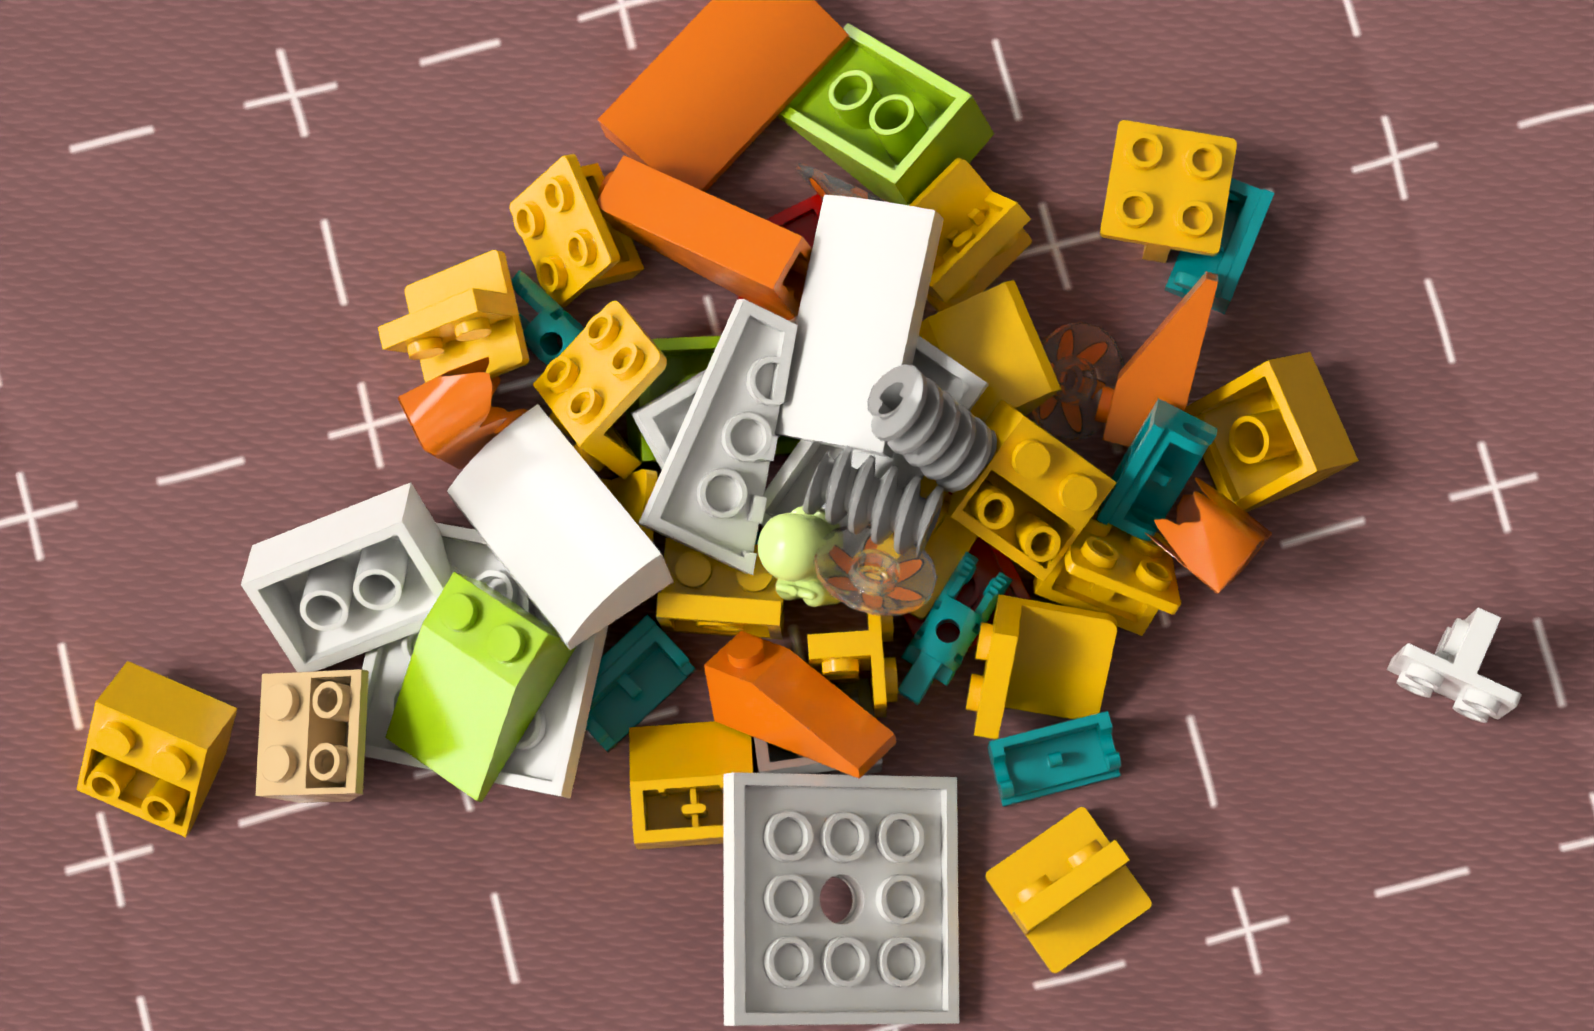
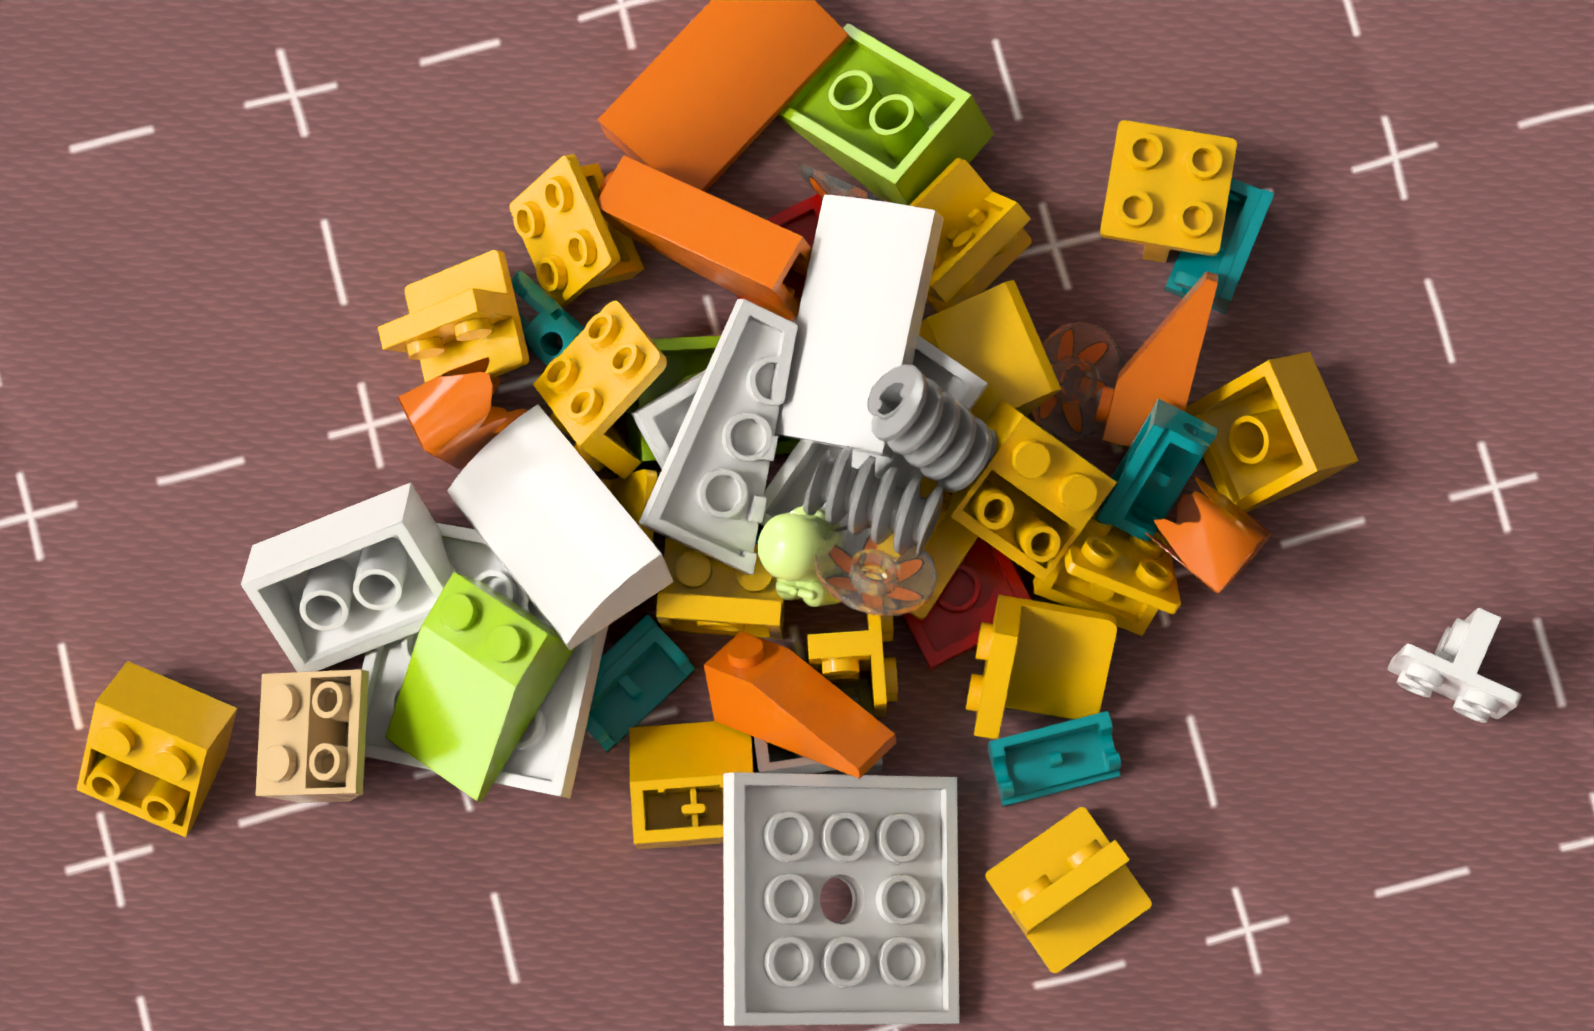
teal hinge [898,551,1013,705] -> none

